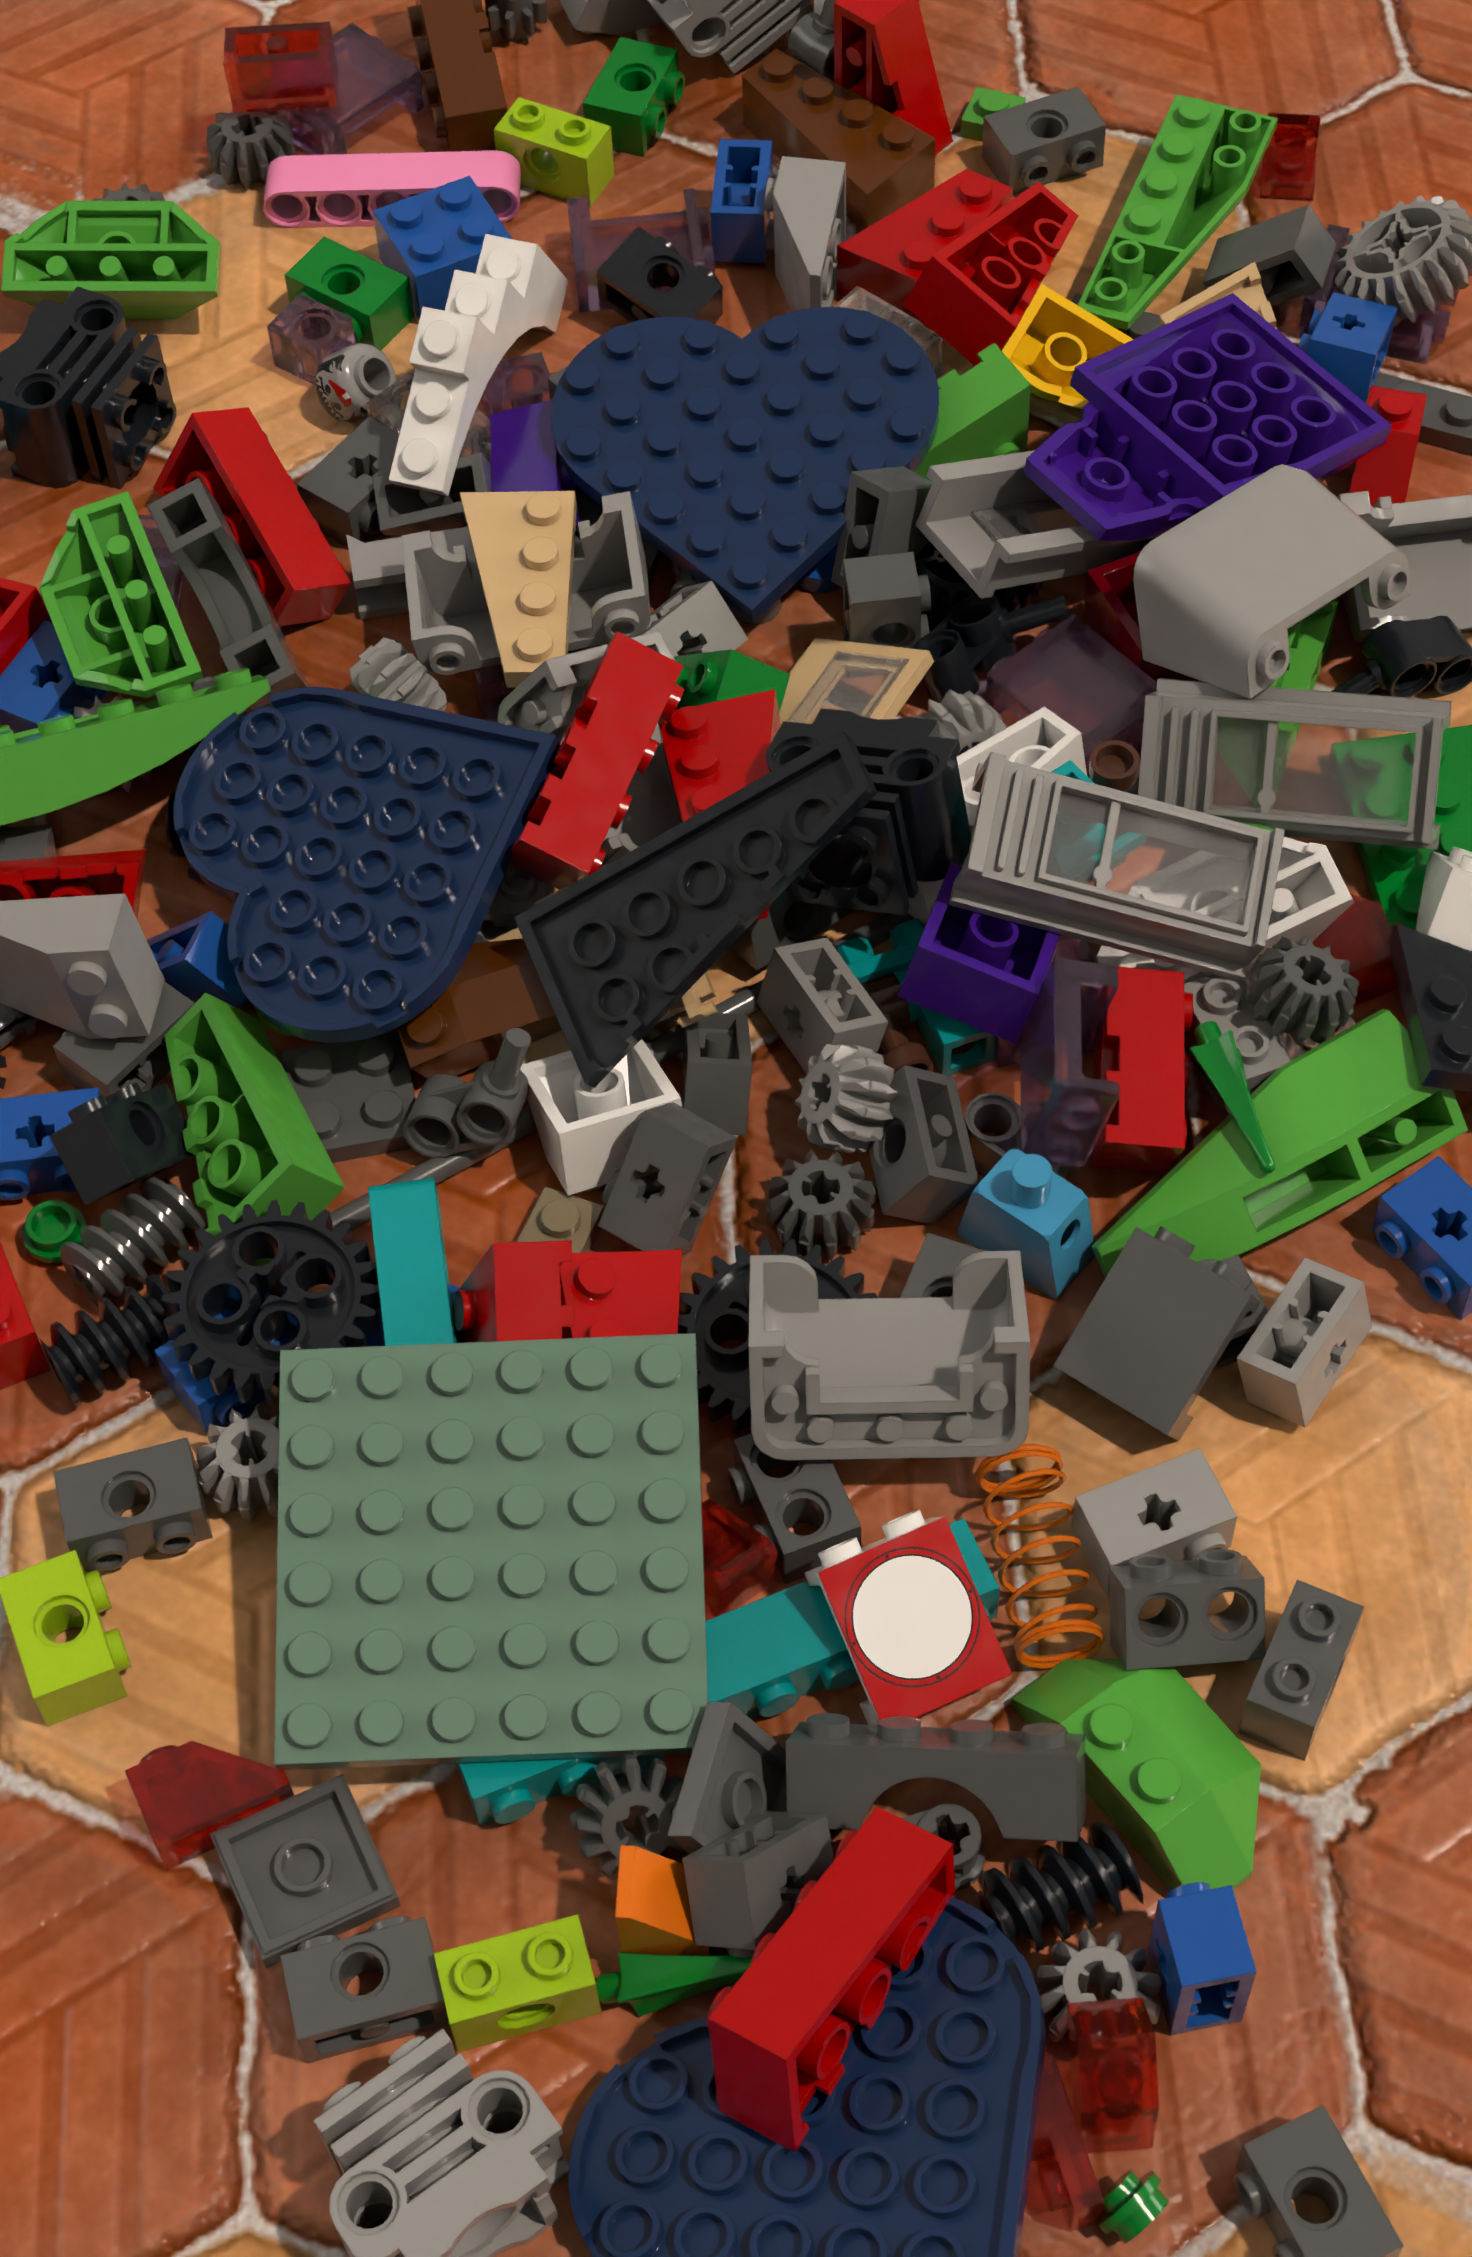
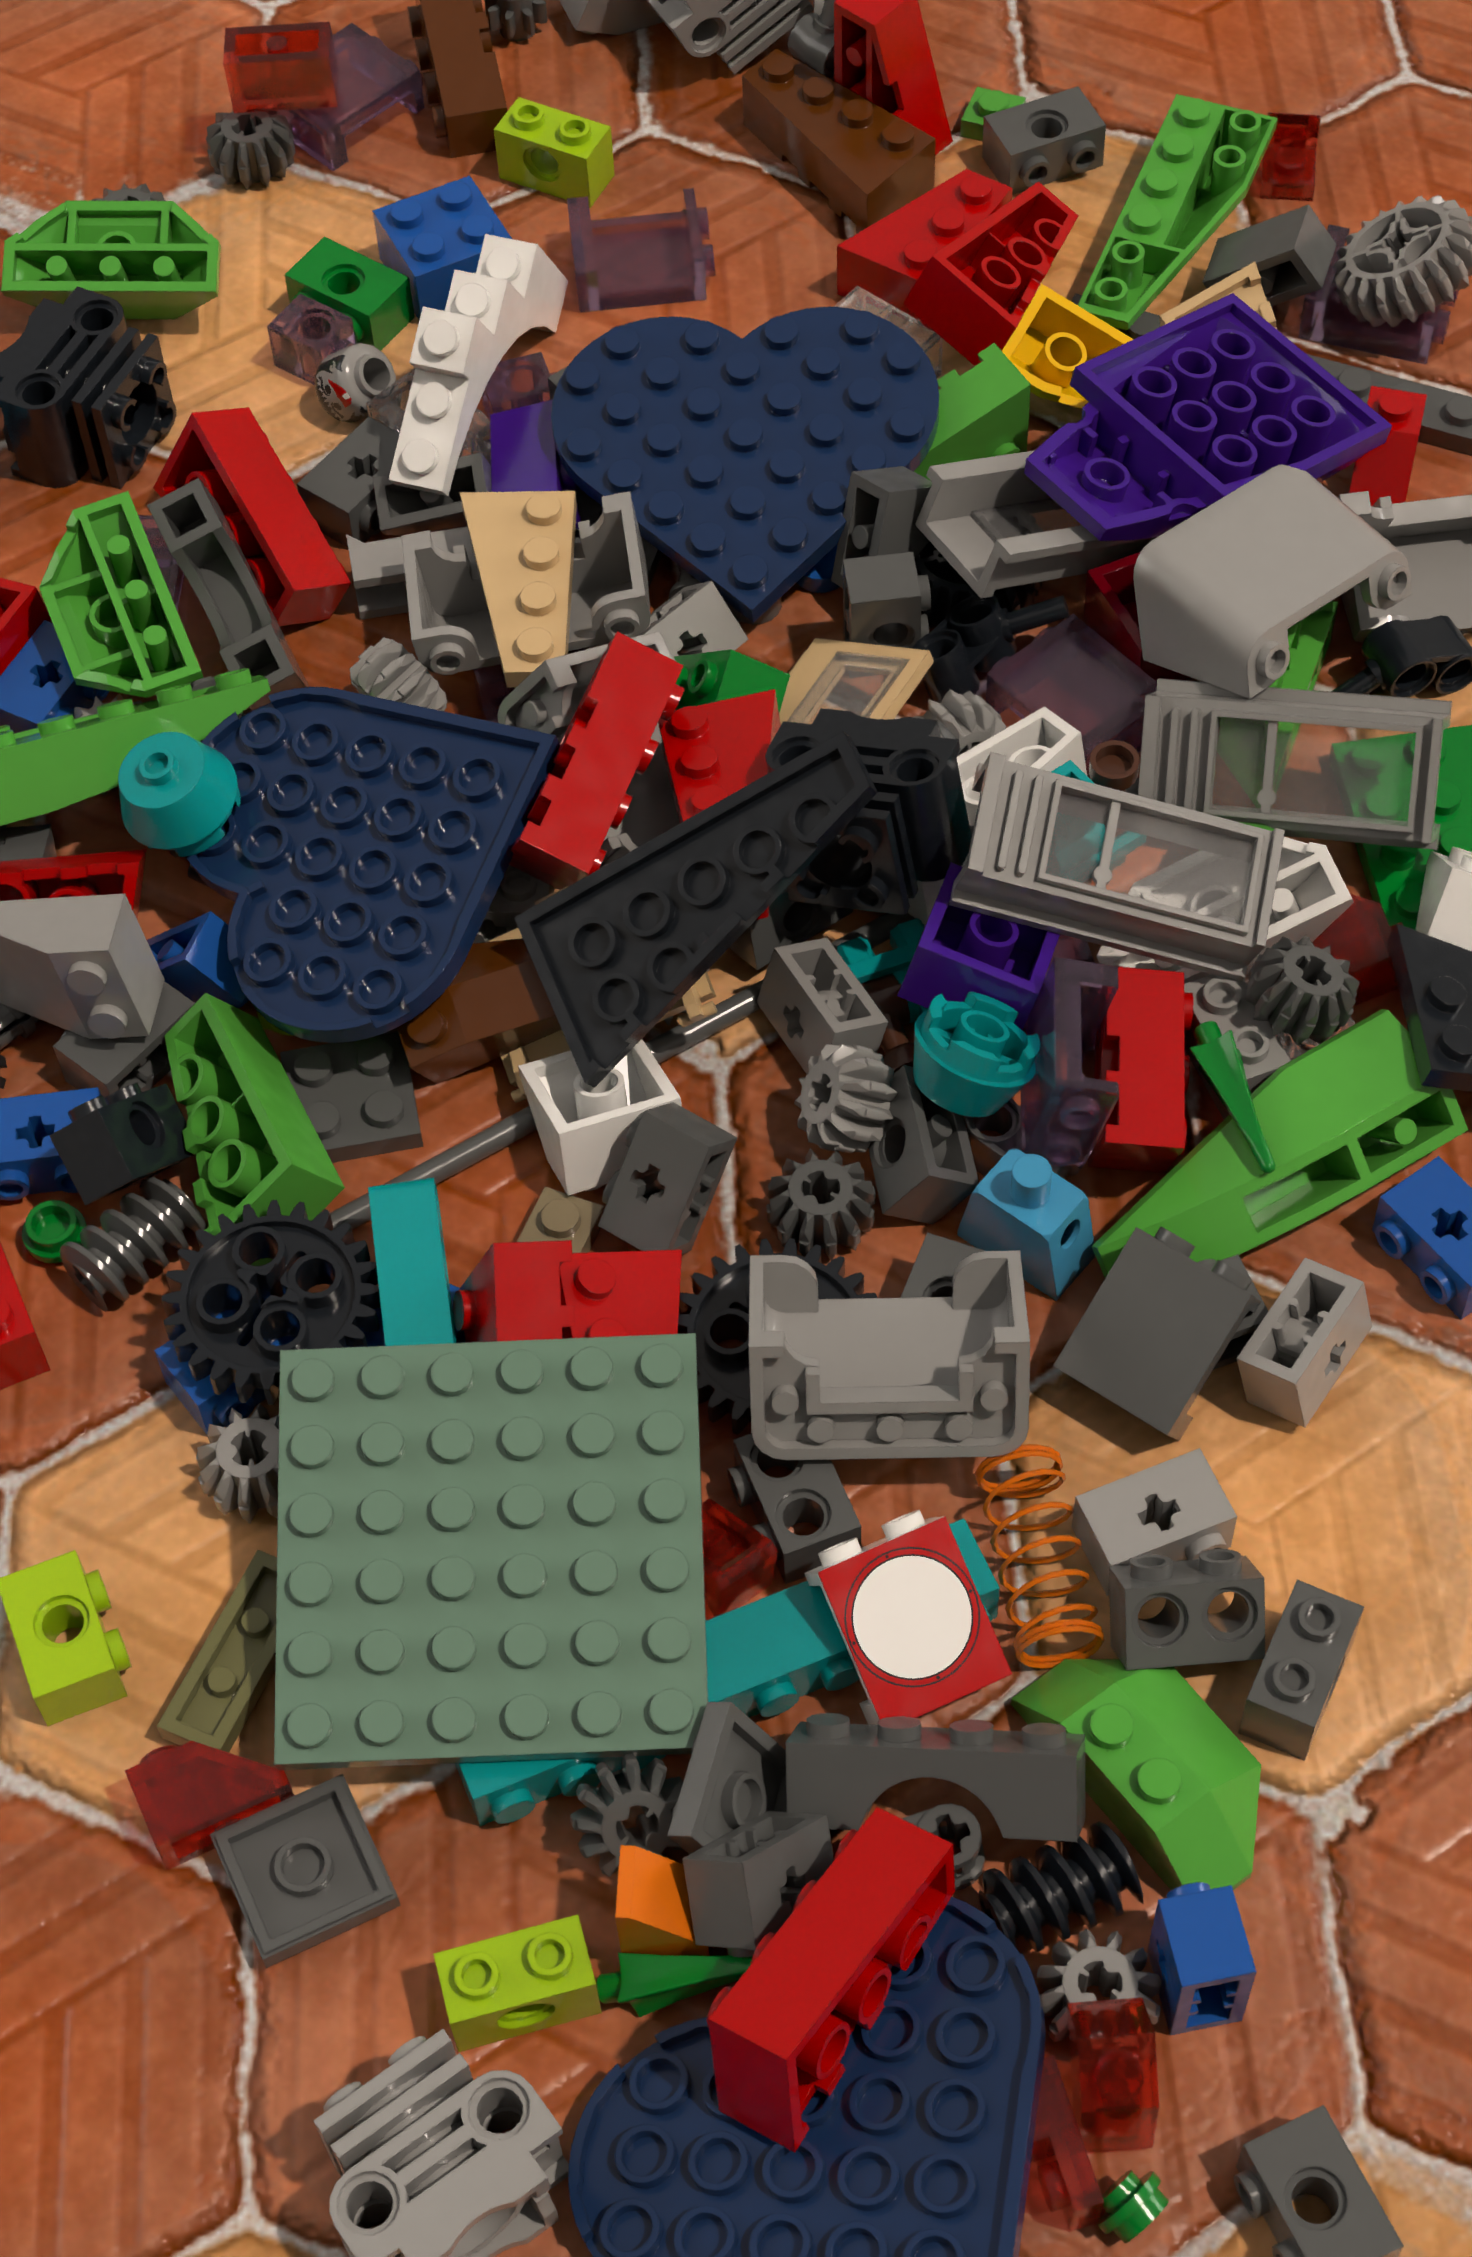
black piece [40,1274,170,1406] -> none
dark grey brick [53,1437,213,1571] -> none
bright pink beam [263,150,521,228] -> none
dark grey brick [280,1916,450,2063] -> none
dark grey beam [403,1028,531,1158] -> none
green brick [583,37,685,157] -> none
black brick [597,226,723,324] -> none
dark grey slope [681,1011,753,1136] -> none
blue brick [710,139,773,263] -> none
light grey slope [765,156,846,312] -> none
blue brick [1298,292,1398,403] -> none
none -> teal cone [118,732,241,857]
none -> olive plate [156,1550,277,1764]
none -> teal cone [913,992,1040,1117]

